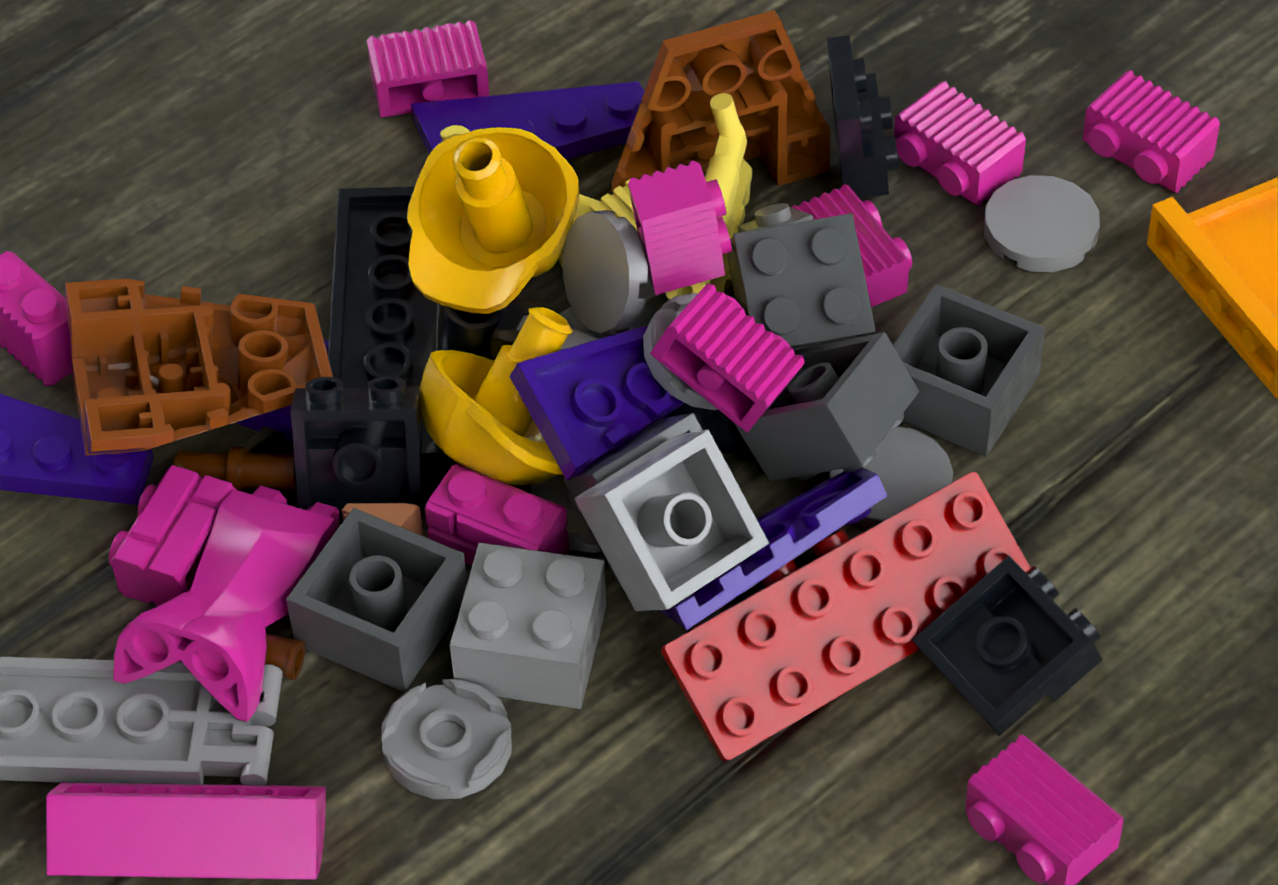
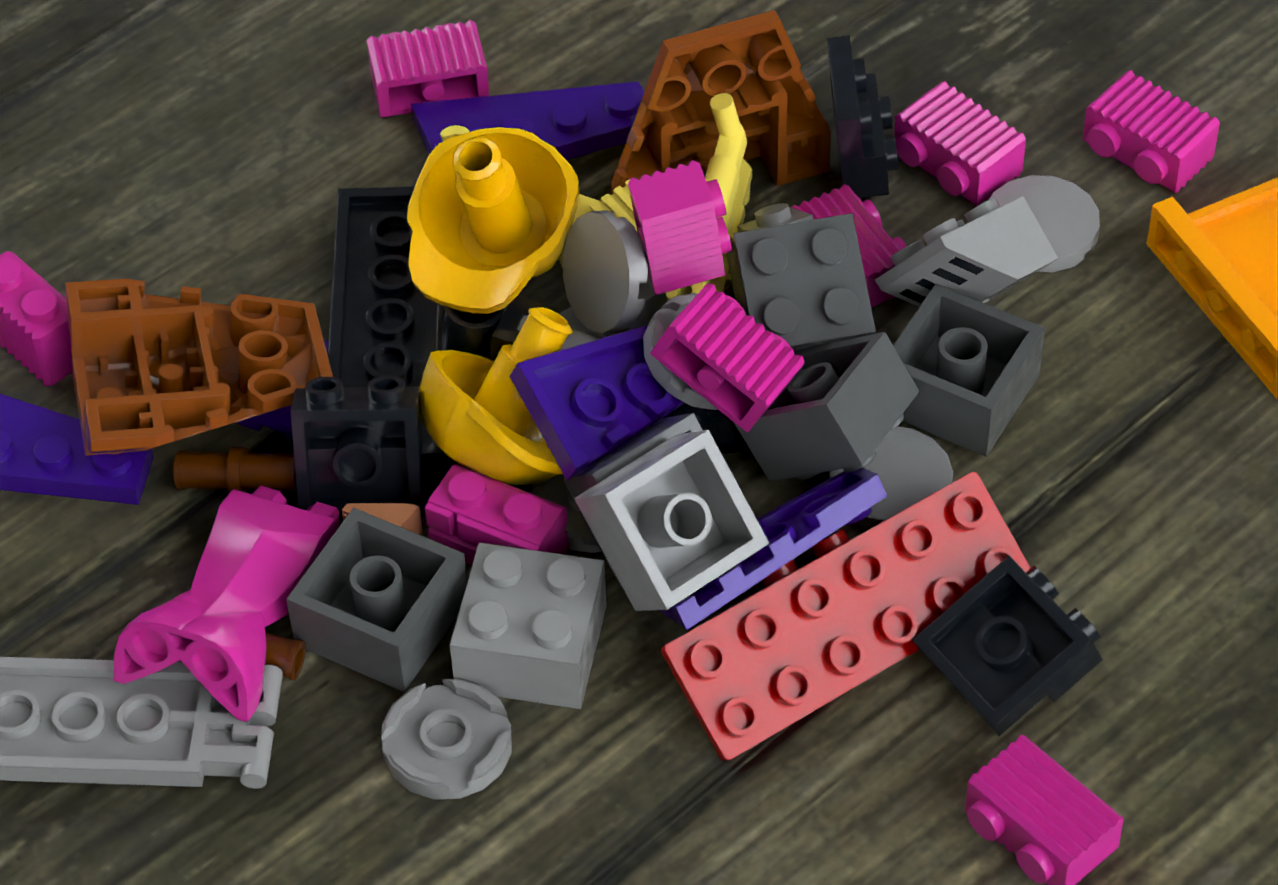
dark pink brick [46,782,326,880] -> none
dark pink brick [109,465,236,606] -> none
none -> light grey slope [875,196,1058,307]

